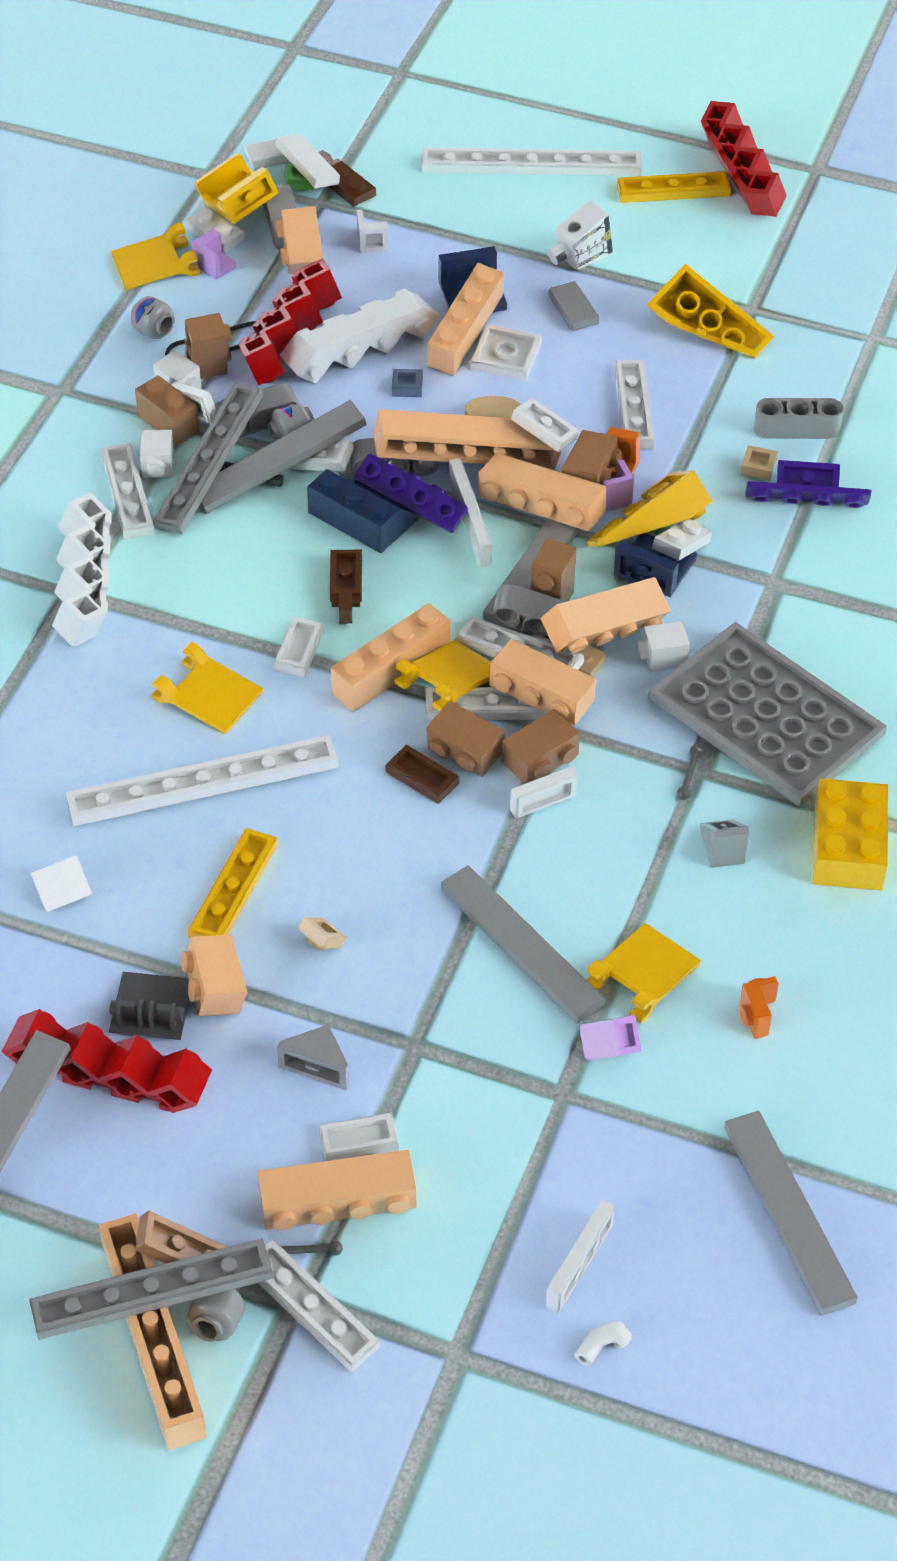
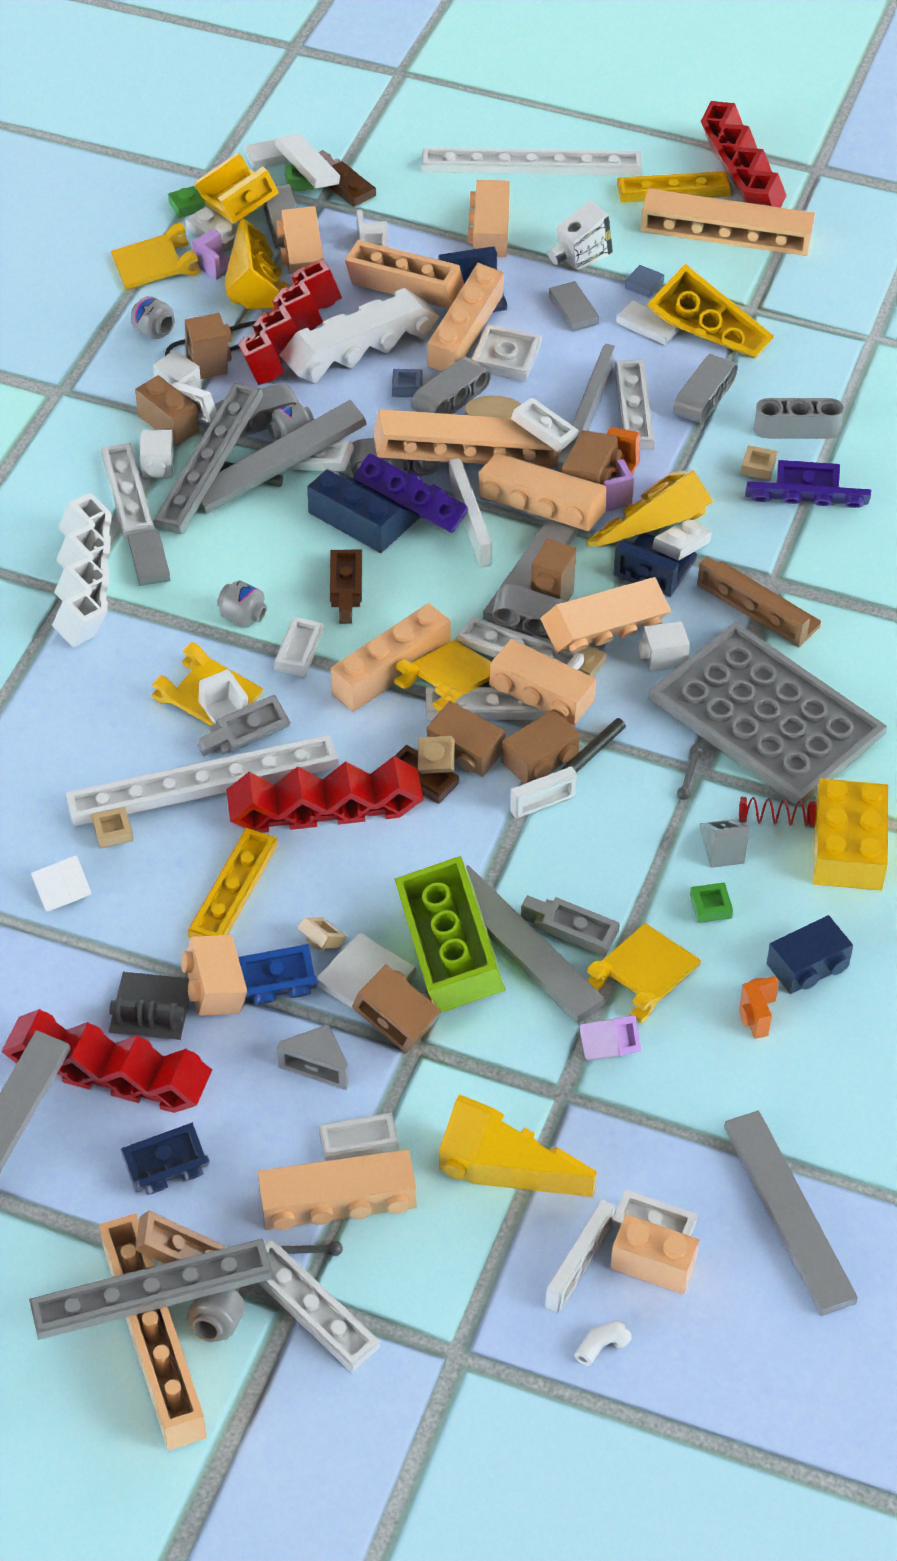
none -> tan plate [91,807,133,848]
none -> dark blue bracket [120,1122,210,1195]
none -> light grey tile [128,529,171,586]
none -> bright green plate [168,186,205,218]
none -> light grey hinge [197,695,291,757]
none -> white panel [198,669,248,724]
none -> light grey head [217,580,267,628]
none -> yellow wedge [225,218,289,309]
none -> red brick [226,756,423,833]
none -> blue bracket [238,944,318,1005]
none -> white tile [317,932,416,1009]
none -> light nougat brick [345,240,464,309]
none -> medium nougat brick [352,964,441,1054]
none -> lime brick [394,856,506,1013]
none -> light grey beam [411,357,491,414]
none -> tan plate [418,736,455,774]
none -> yellow wedge [439,1094,597,1197]
none -> light nougat brick [468,180,510,257]
none -> light grey hinge [520,895,620,957]
none -> light grey tile [556,343,615,473]
none -> pearl dark grey bar [559,718,626,773]
none -> light nougat brick [610,1214,700,1295]
none -> white plate [611,1189,698,1236]
none -> white tile [616,300,681,346]
none -> sand blue tile [625,264,664,298]
none -> light nougat brick [640,189,815,256]
none -> light grey beam [673,354,738,424]
none -> bright green plate [690,882,733,923]
none -> medium nougat panel [697,556,821,647]
none -> red piece [739,796,817,828]
none -> dark blue brick [766,915,853,994]

